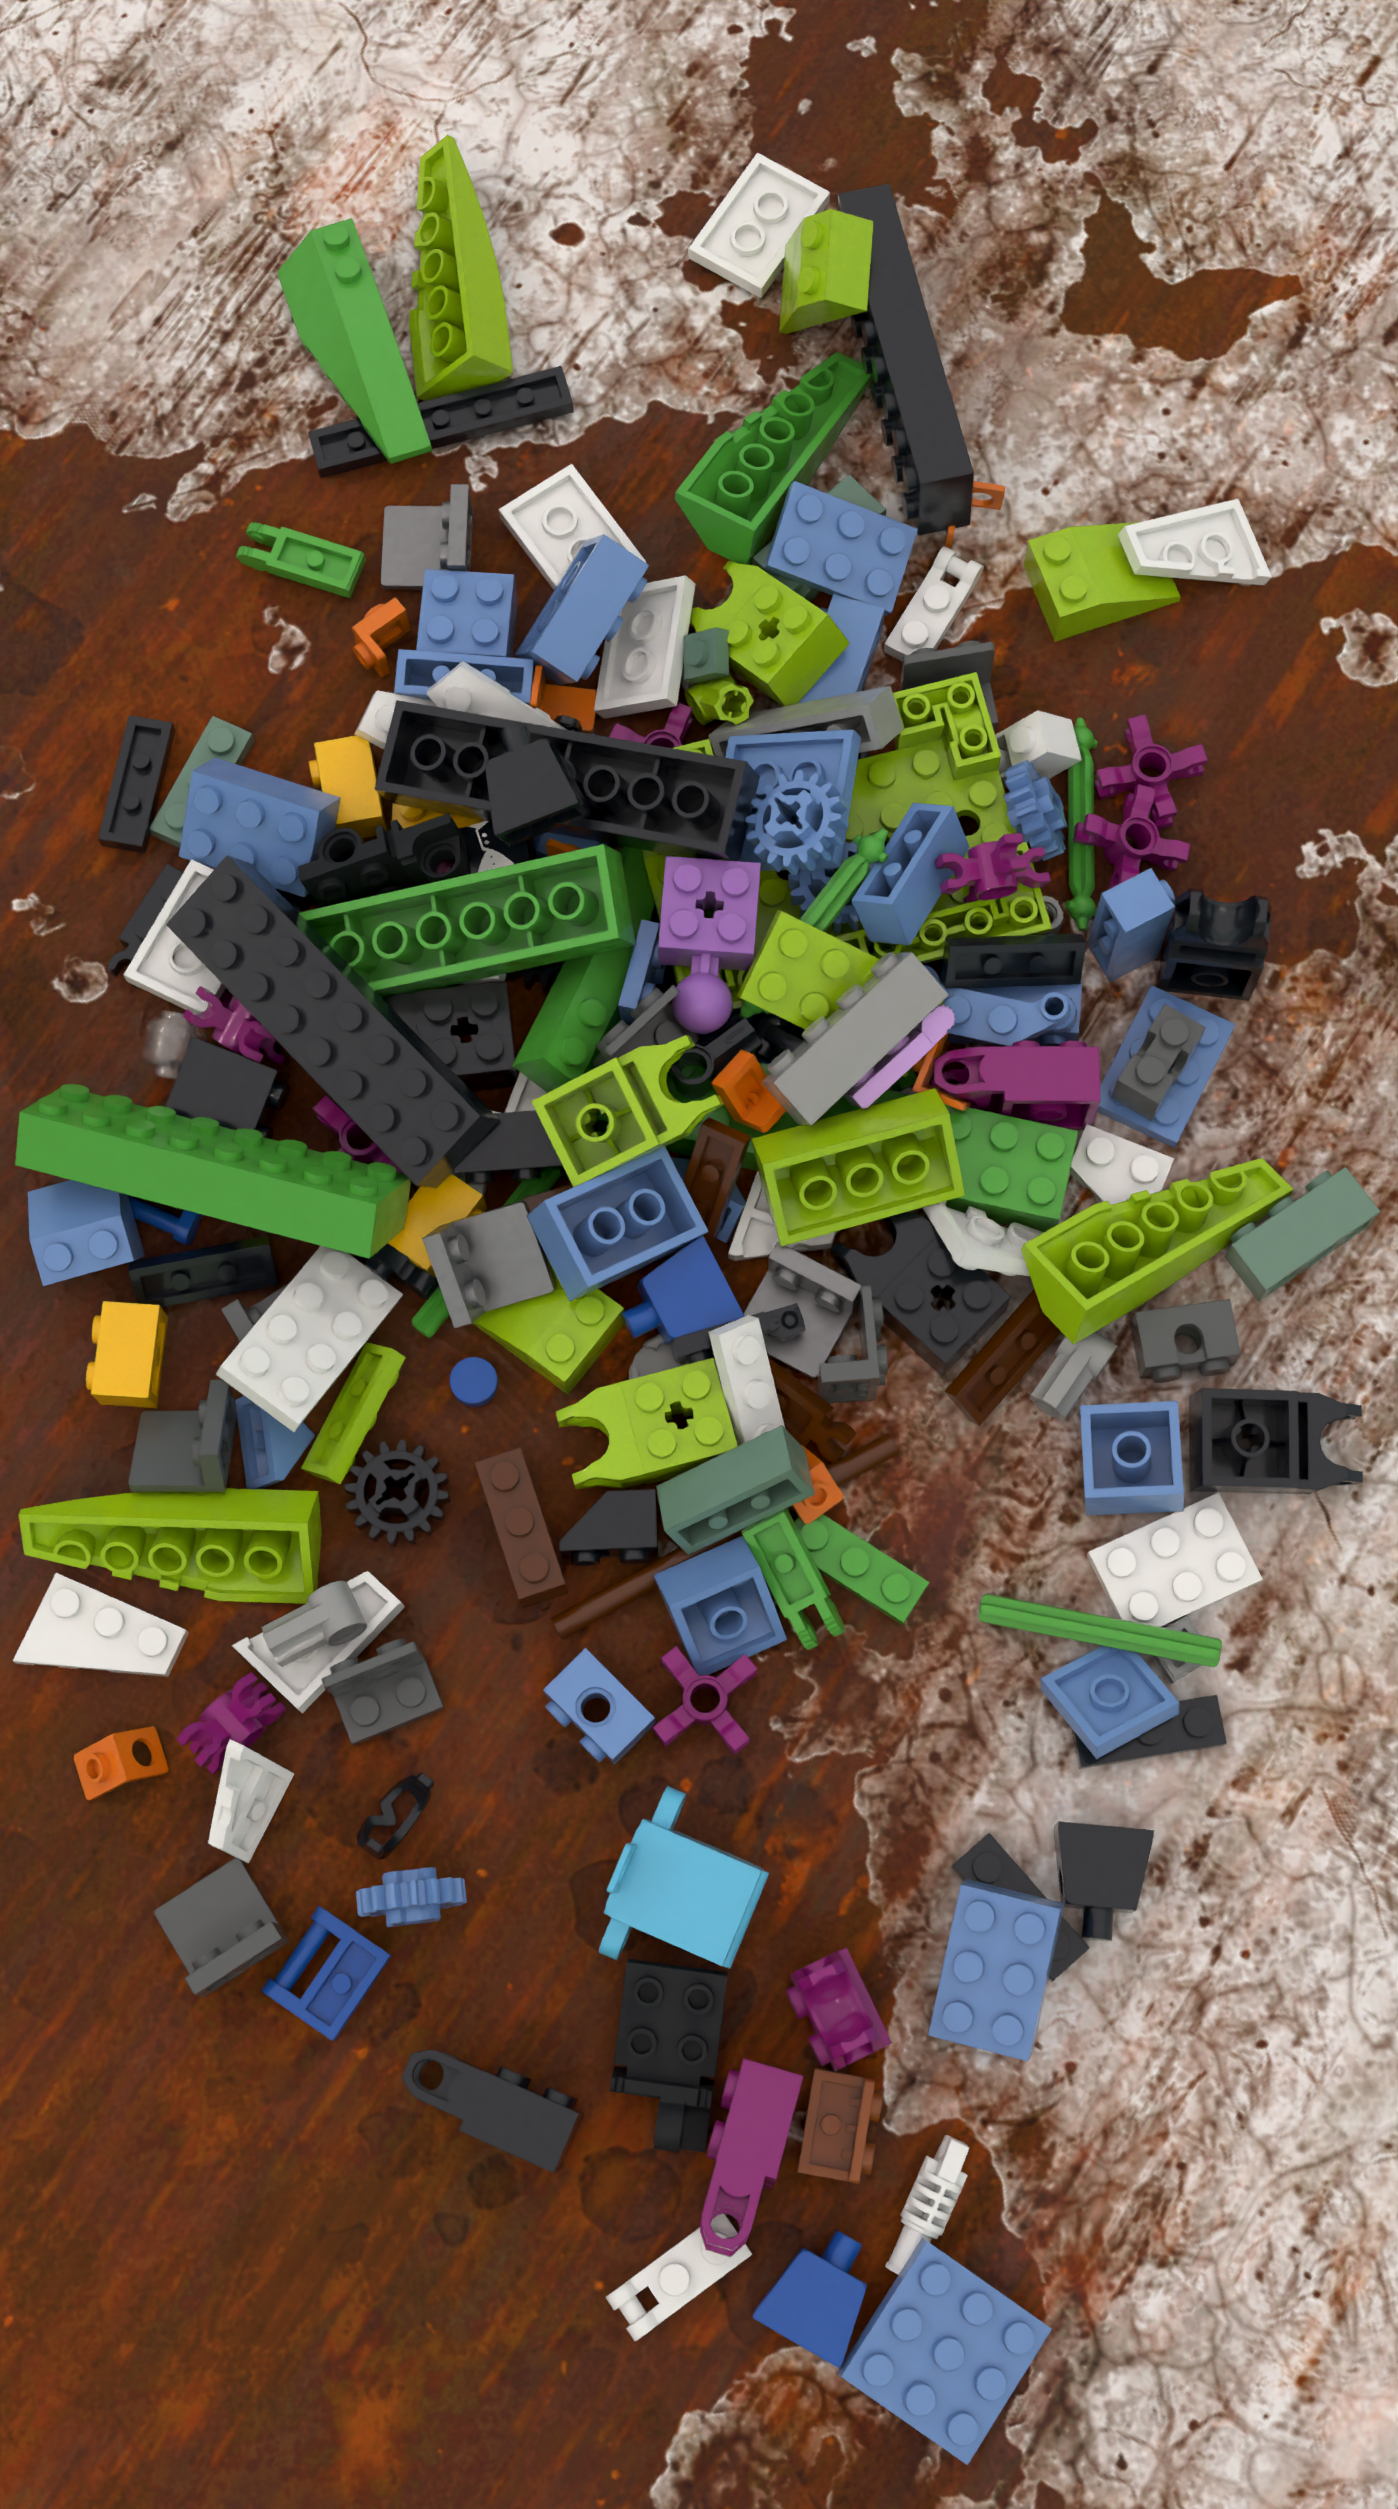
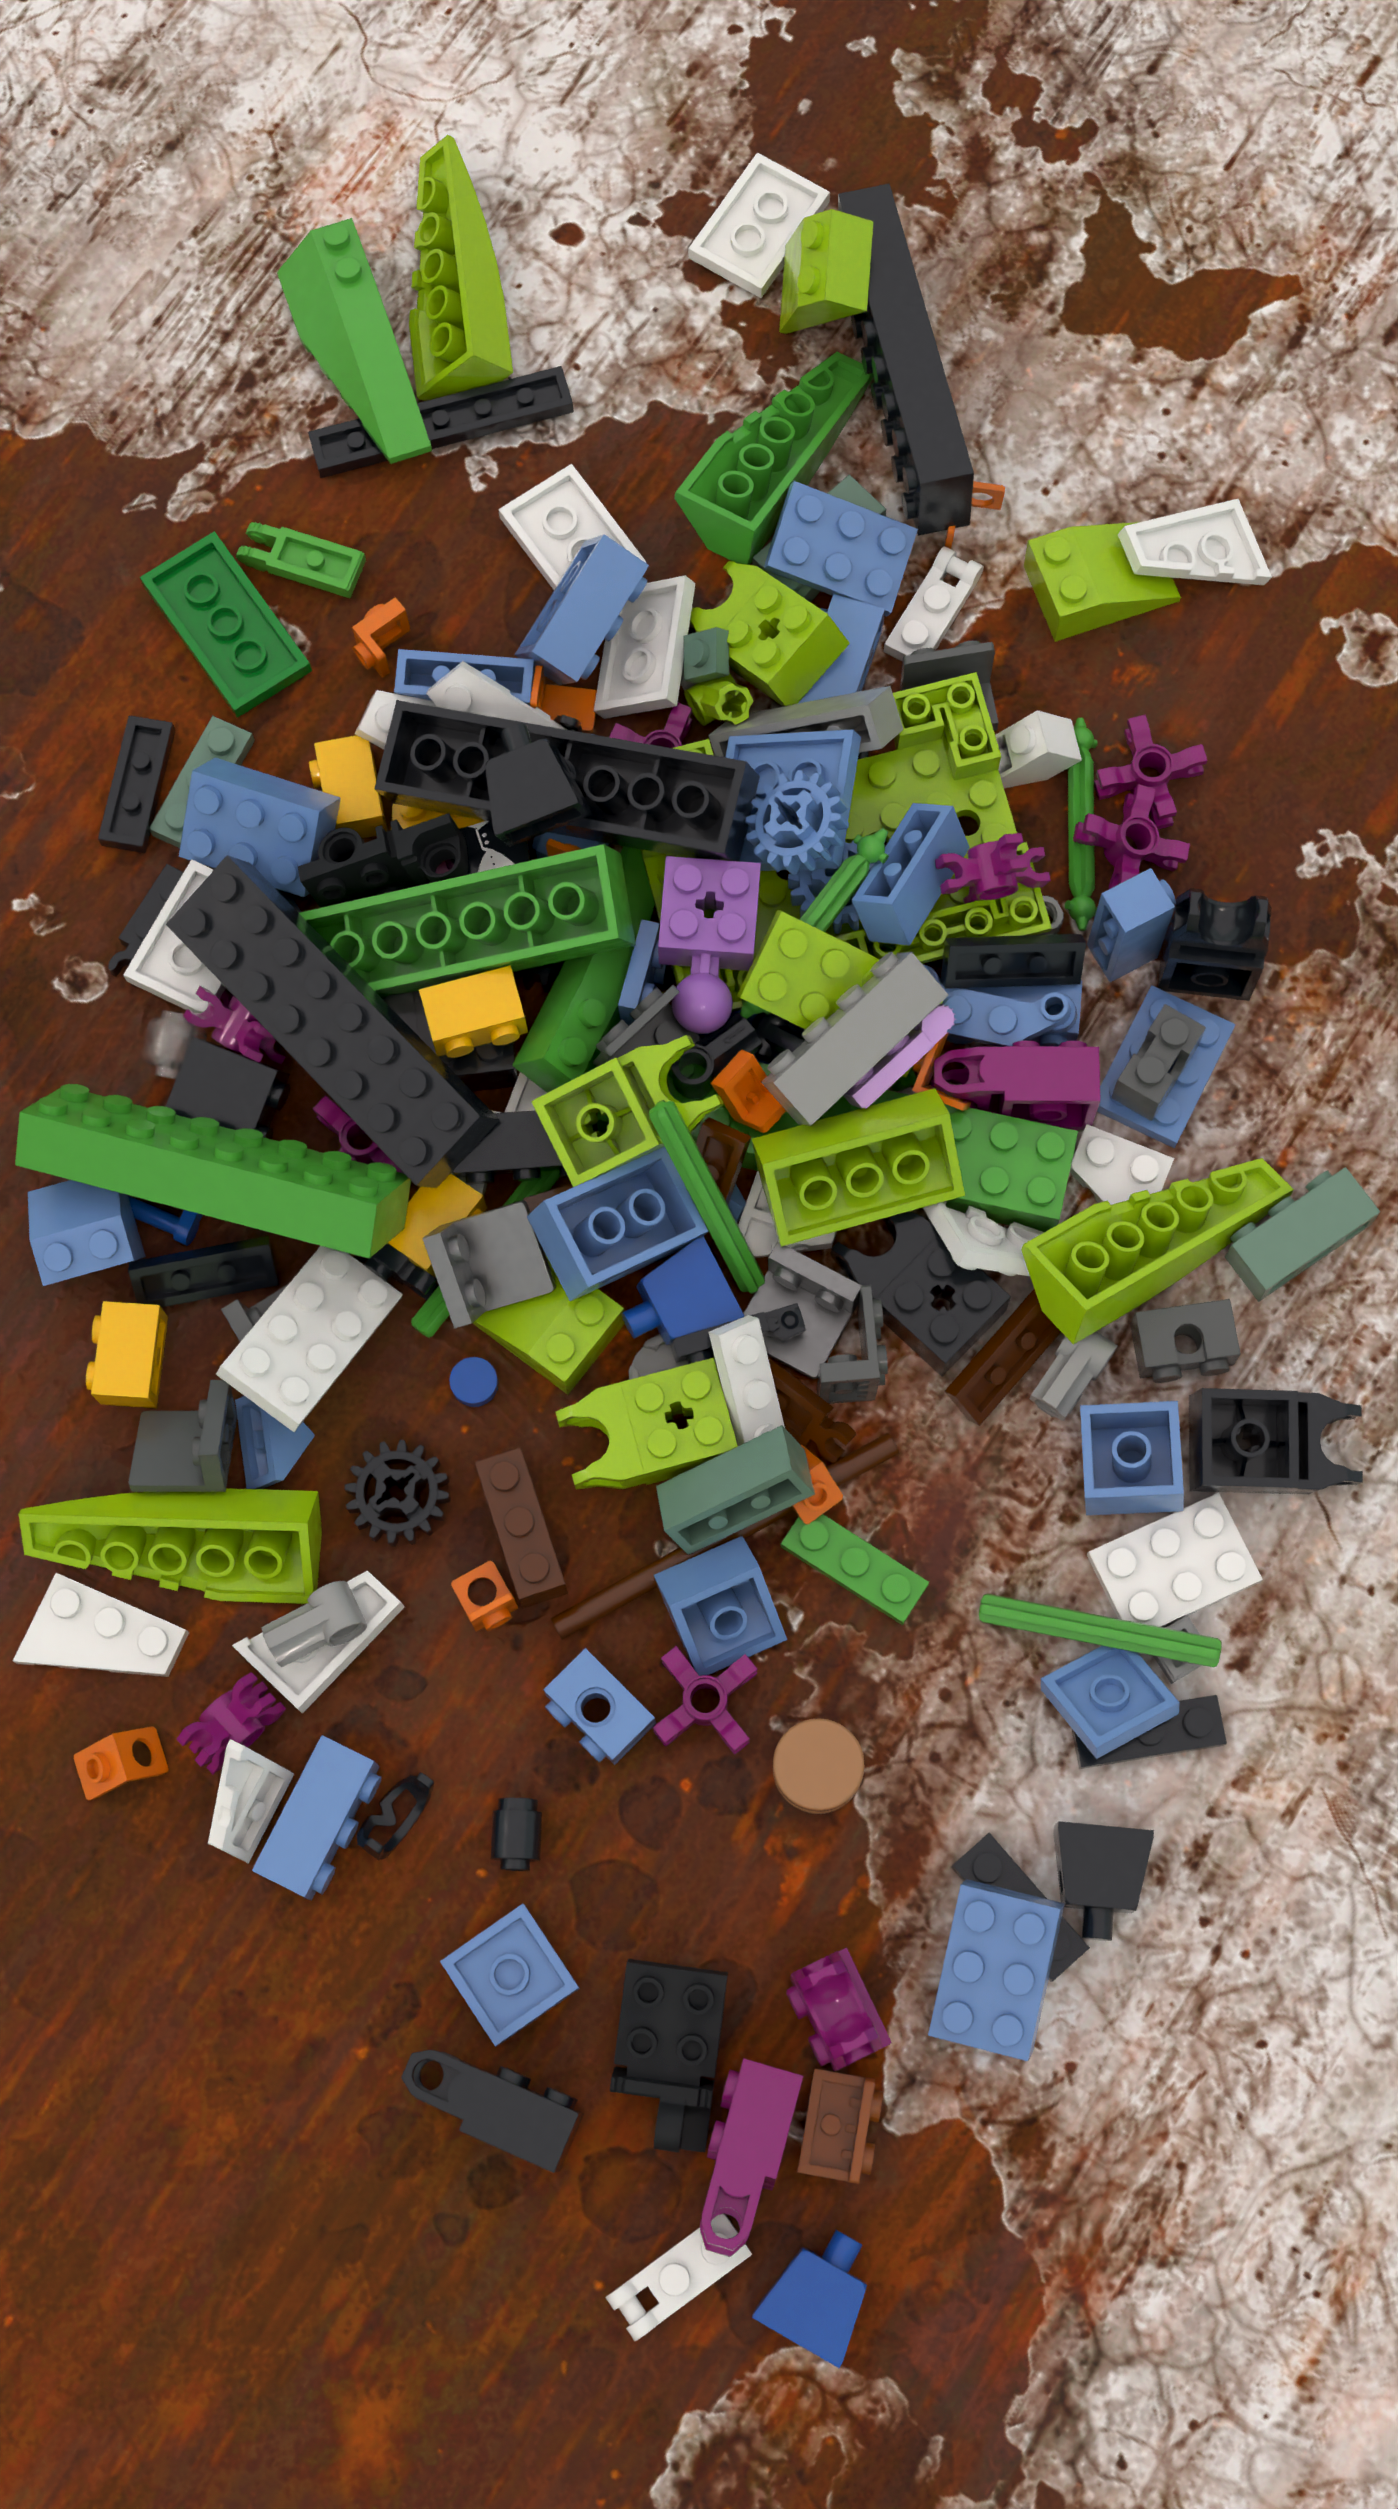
dark grey bracket [154,1858,290,1997] -> none
blue plate [261,1905,392,2041] -> none
lime plate [301,1342,406,1484] -> none
dark grey bracket [321,1639,445,1746] -> none
medium blue gear [356,1867,467,1927] -> none
flat silver bracket [381,484,473,590] -> none
medium blue brick [416,569,518,658] -> none
black slope [559,1489,659,1566] -> none
medium azure piece [599,1786,769,1969] -> none
bright green hinge [741,1508,845,1650] -> none
medium blue plate [837,2238,1052,2465] -> none
white hinge [885,2135,969,2275] -> none
medium blue gear [1003,760,1068,861] -> none
none -> green plate [140,531,312,718]
none -> medium blue brick [252,1735,381,1901]
none -> yellow brick [419,965,528,1058]
none -> medium blue plate [440,1904,580,2047]
none -> orange bracket [451,1561,518,1632]
none -> black brick [490,1798,542,1871]
none -> bright green axle [649,1100,765,1294]
none -> medium nougat head [773,1718,865,1814]

